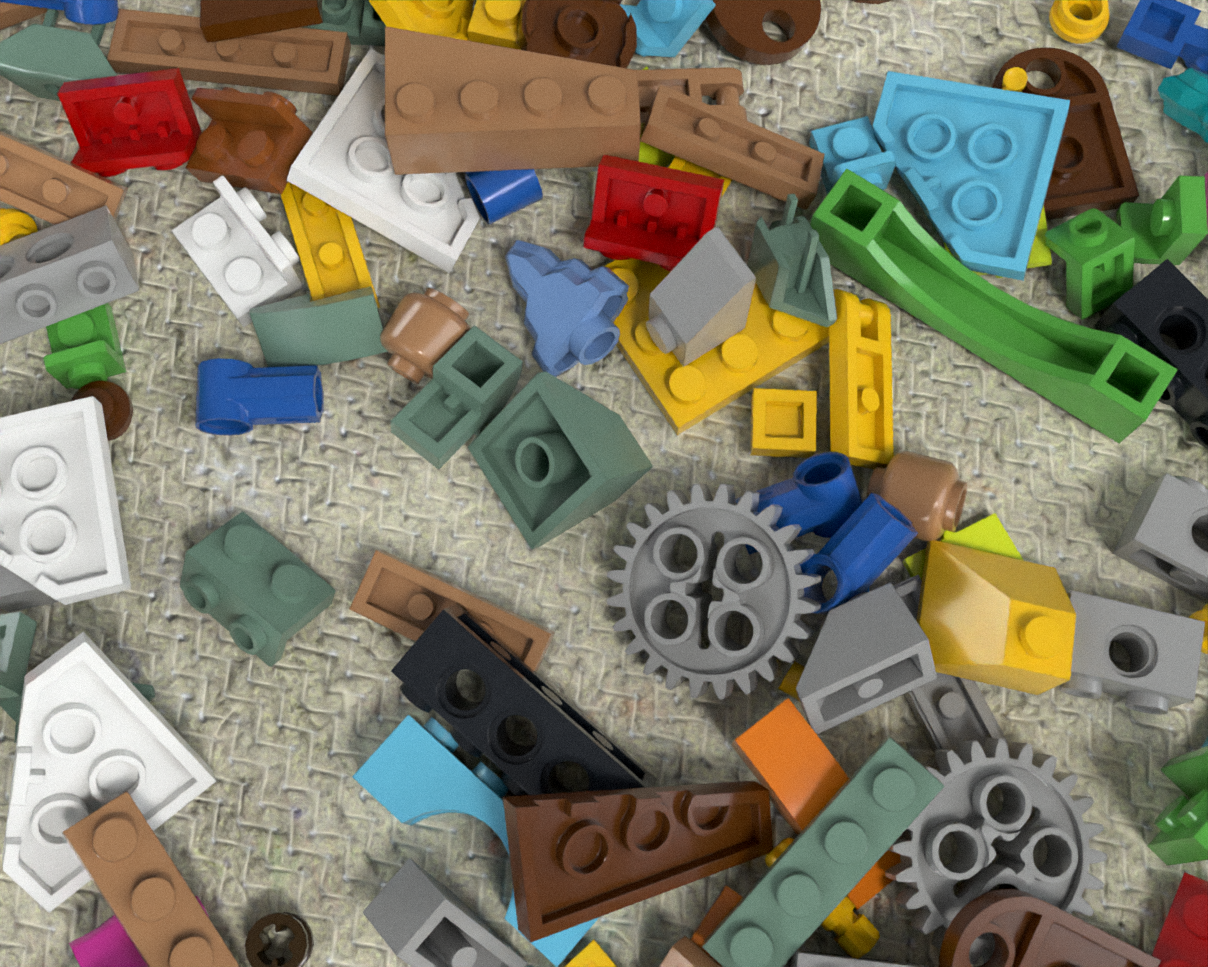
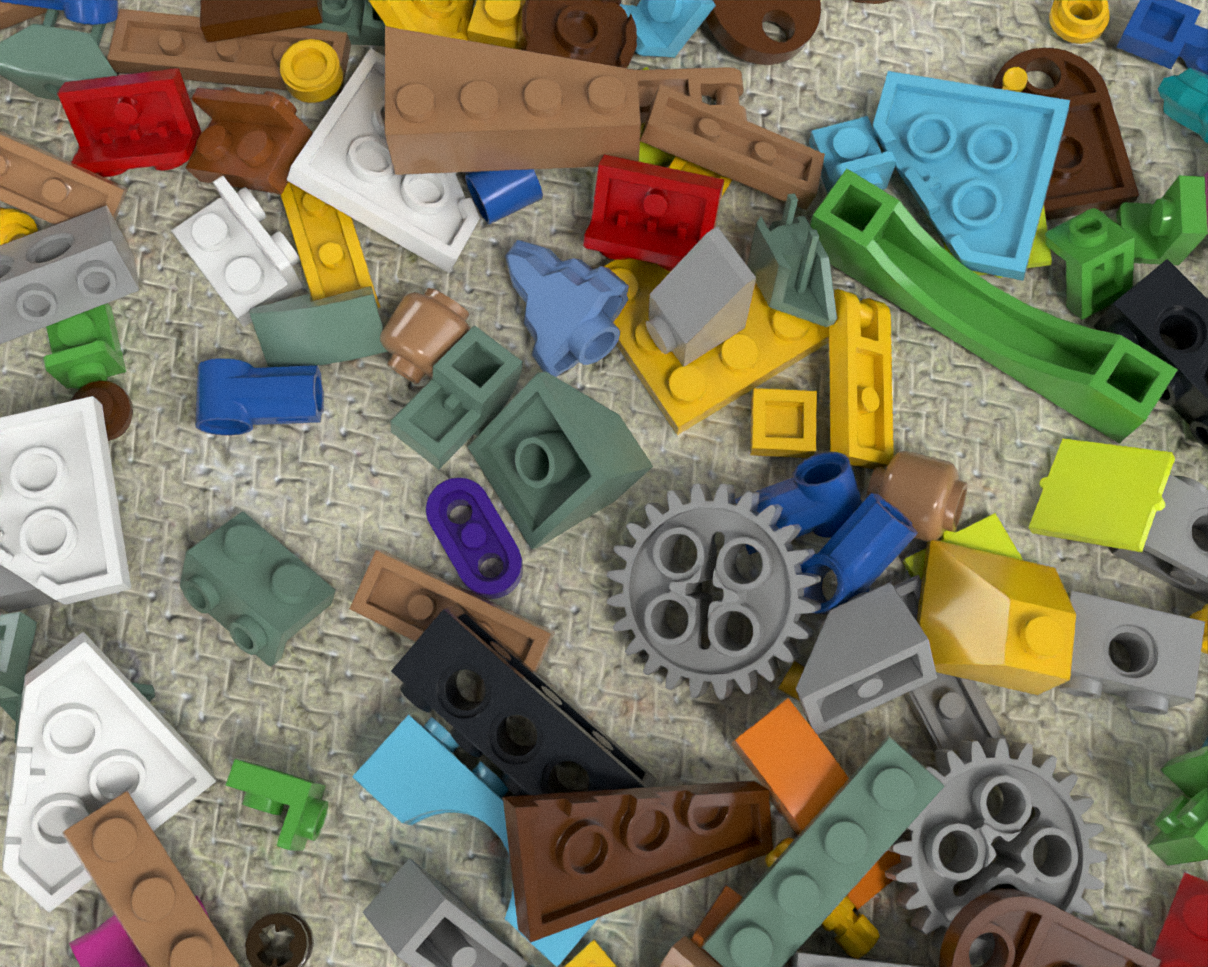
none -> bright green bracket [225,759,329,851]
none -> yellow tile [280,39,343,103]
none -> dark purple plate [426,478,523,599]
none -> neon yellow piece [1028,438,1175,552]

